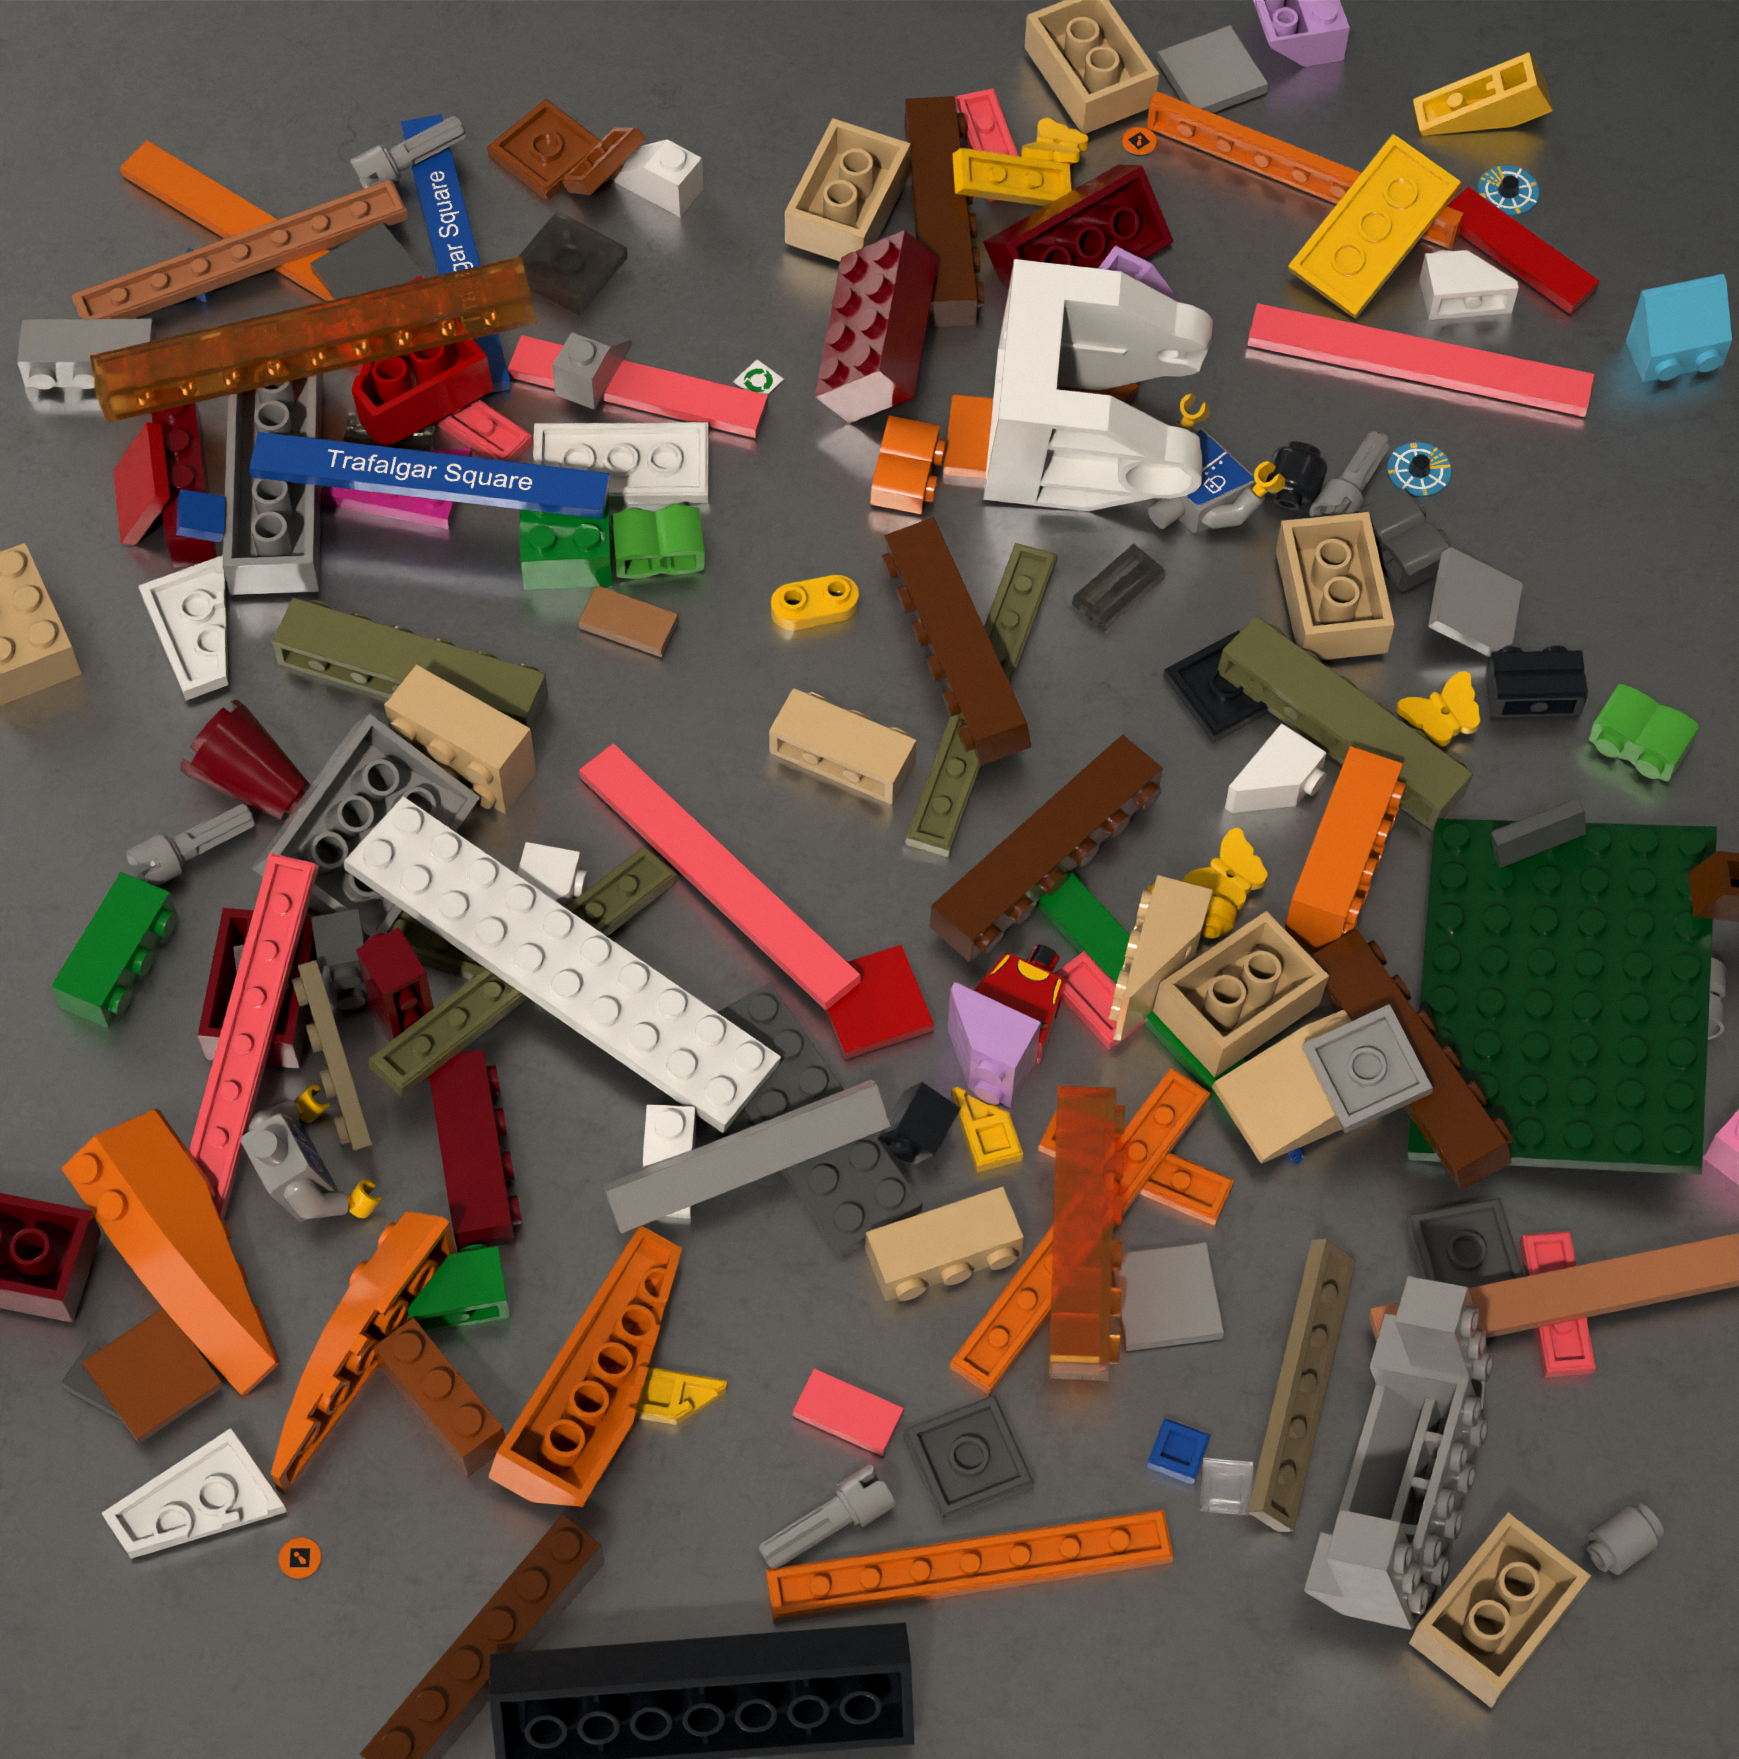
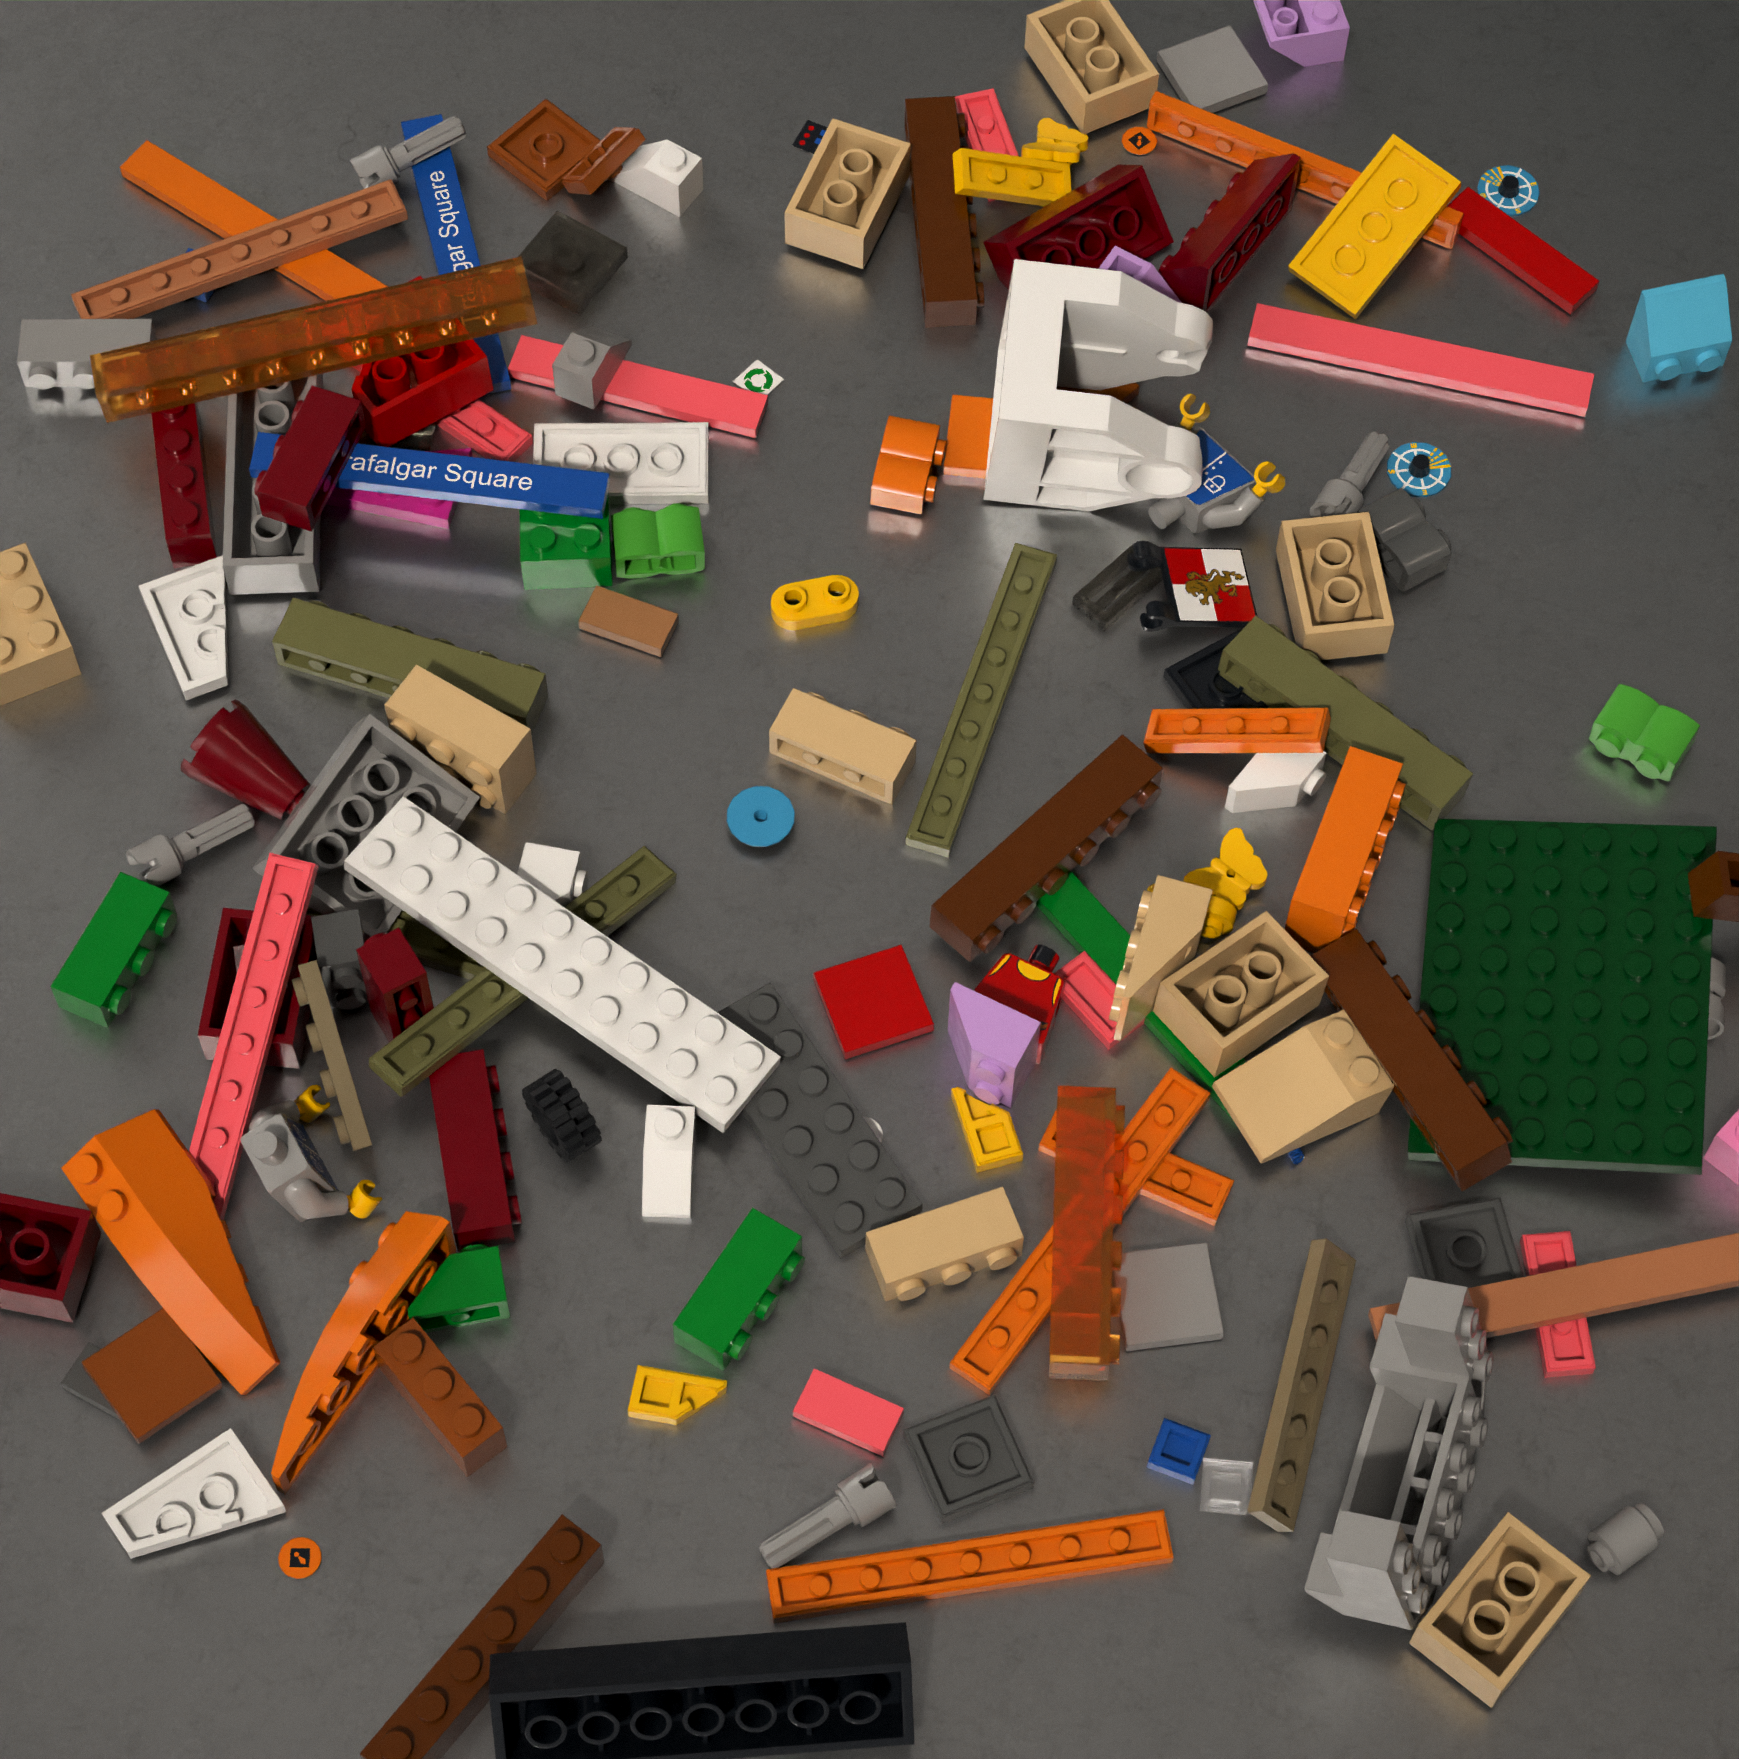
red tile [113,422,171,546] -> none
blue tile [176,489,225,542] -> none
dark grey tile [310,223,430,328] -> none
orange wedge [488,1226,682,1507] -> none
coral tile [579,743,861,1011] -> none
light grey tile [603,1079,891,1234] -> none
dark red brick [815,230,938,423] -> none
black brick [878,1082,960,1164] -> none
reddish brown brick [881,517,1032,766] -> none
black head [1266,441,1327,510] -> none
light grey plate [1302,1004,1433,1134] -> none
yellow animal [1396,671,1480,747] -> none
yellow slope [1413,52,1553,136] -> none
white slope [1419,250,1519,320] -> none
light grey tile [1428,546,1523,657] -> none
black brick [1485,646,1588,718] -> none
dark grey tile [1491,798,1586,868] -> none
none -> dark red brick [254,385,366,532]
none -> black tyre [522,1069,602,1162]
none -> green brick [673,1207,805,1371]
none -> dark azure piece [727,786,795,847]
none -> black sticker [792,120,828,154]
none -> flag [1127,541,1257,632]
none -> orange tile [1143,708,1331,753]
none -> dark red slope [1158,153,1301,313]

